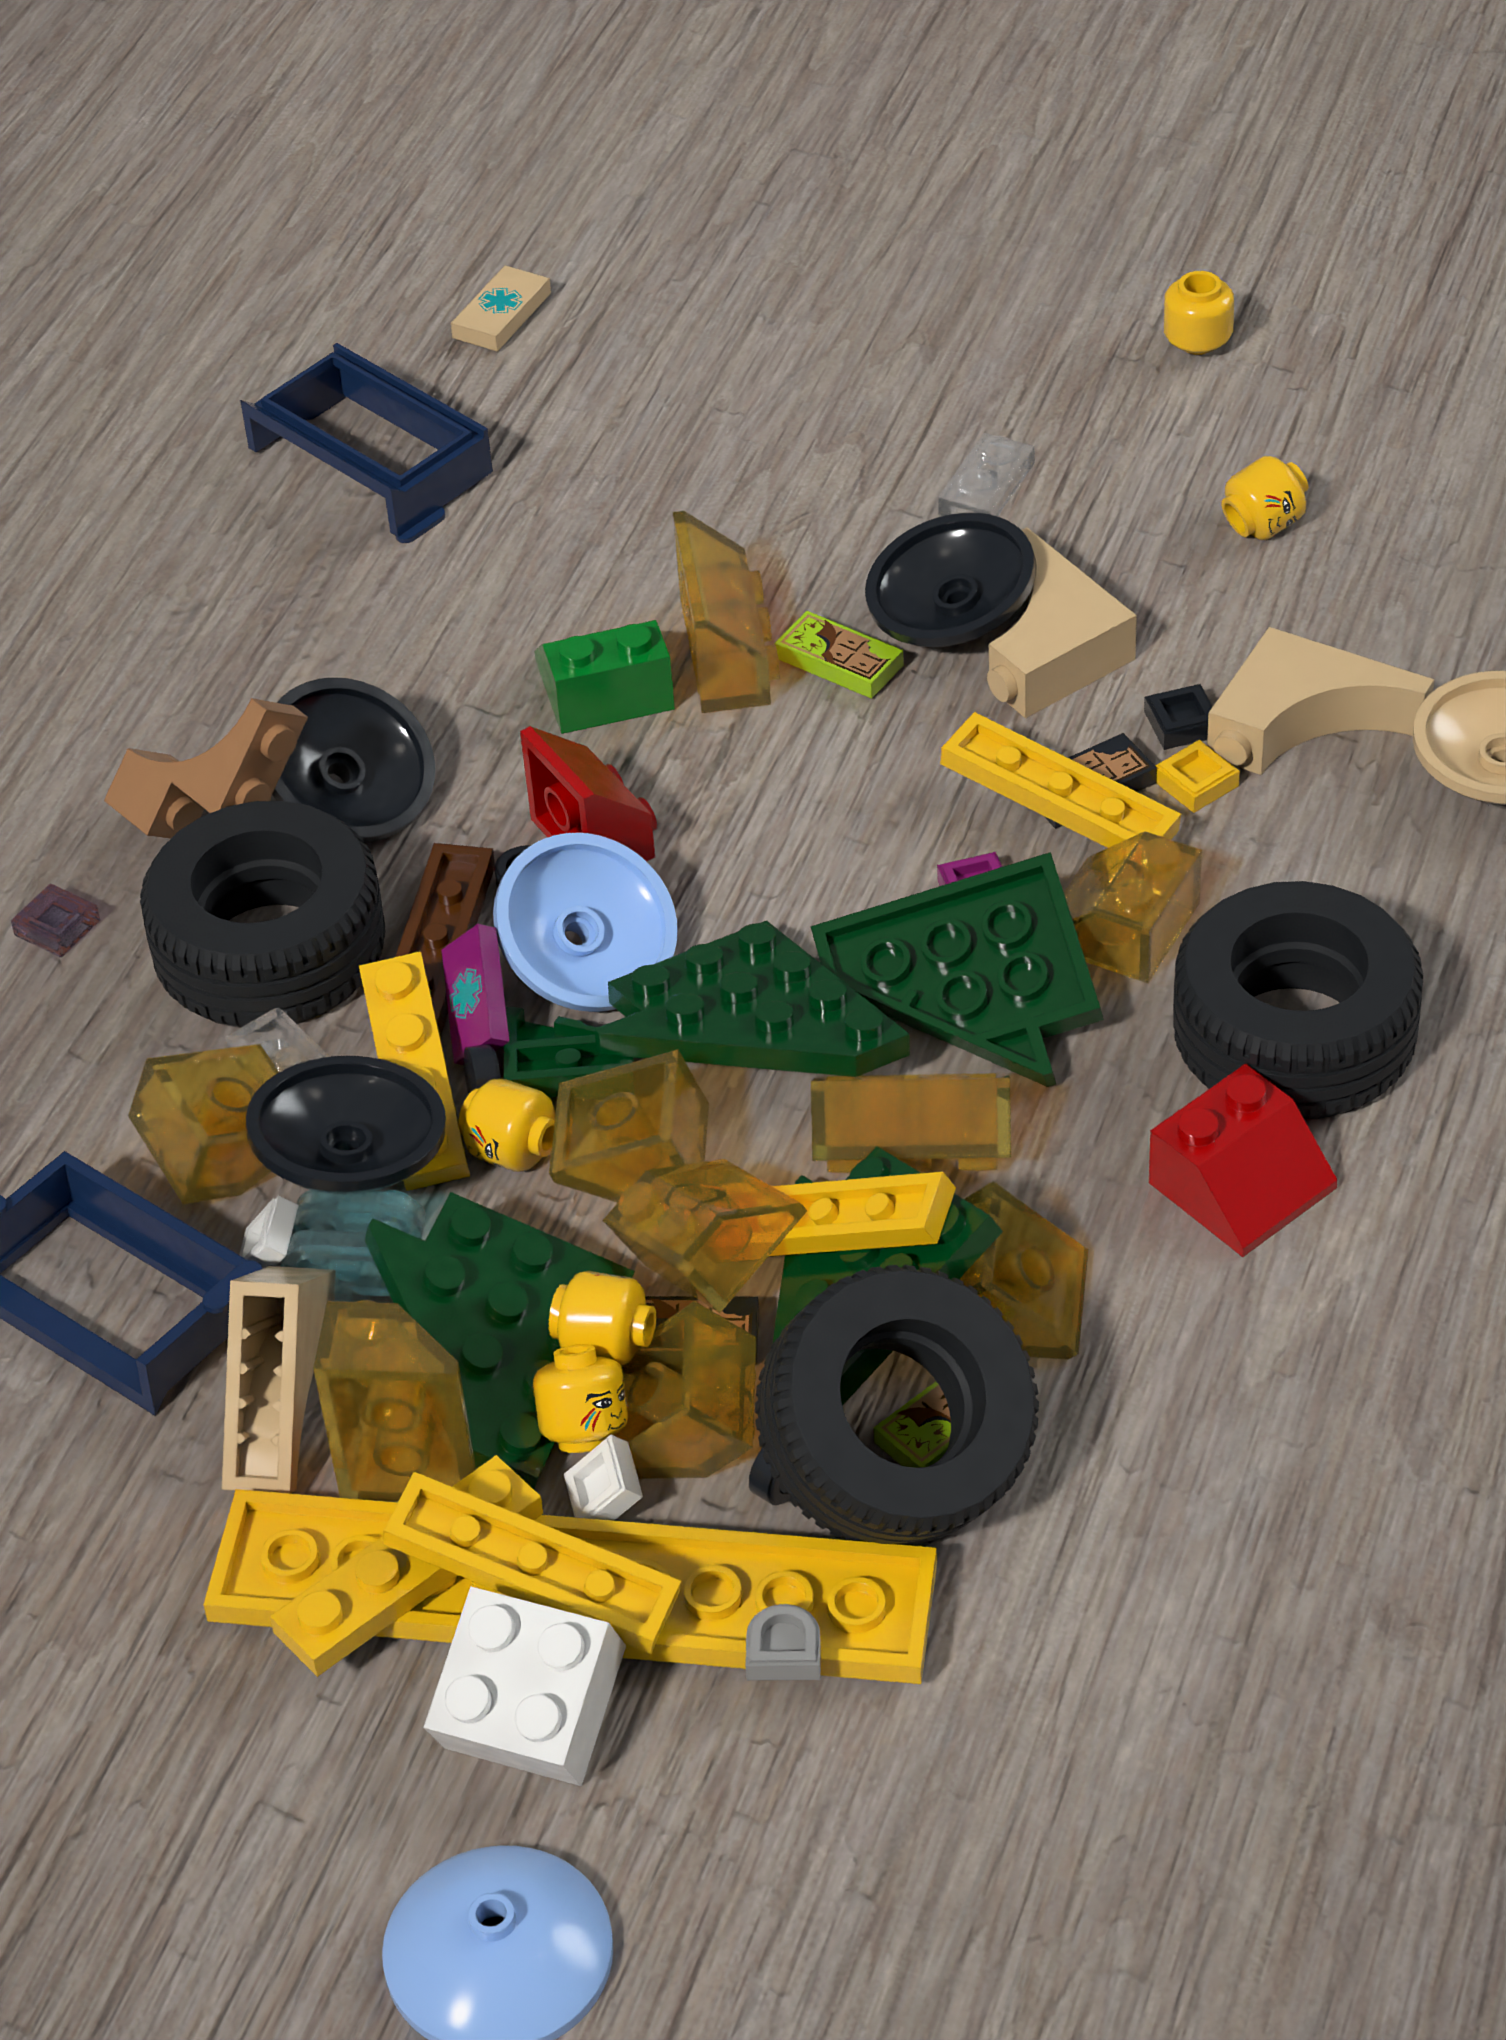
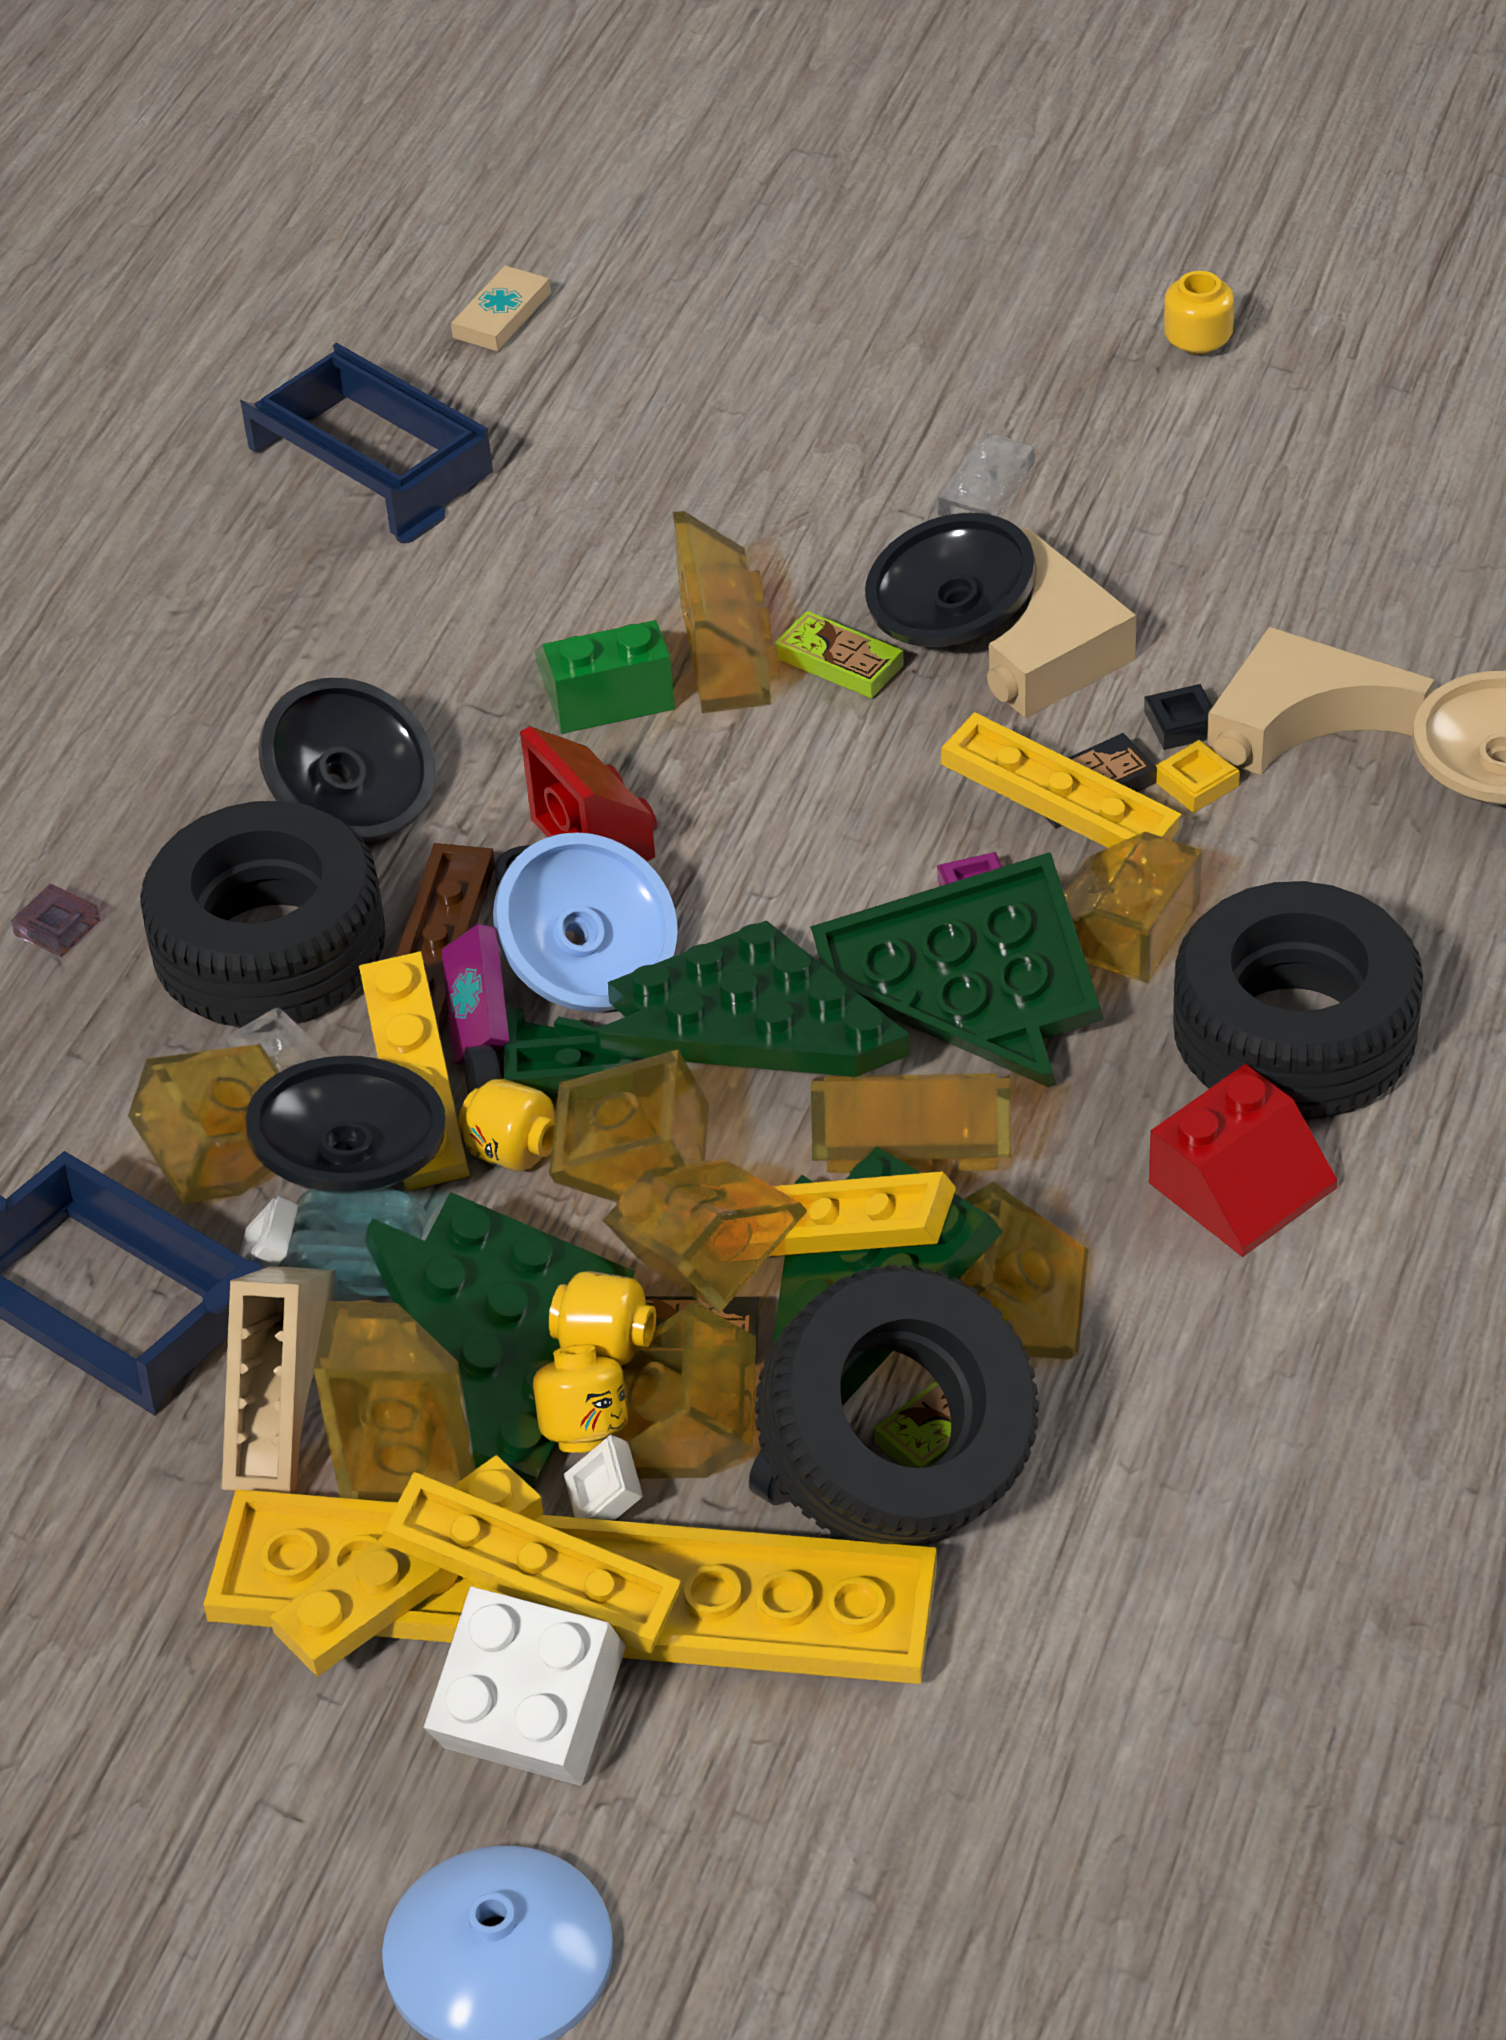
medium nougat arch [104,698,308,839] -> none
light grey tile [745,1604,821,1681] -> none
yellow head [1221,456,1309,541] -> none

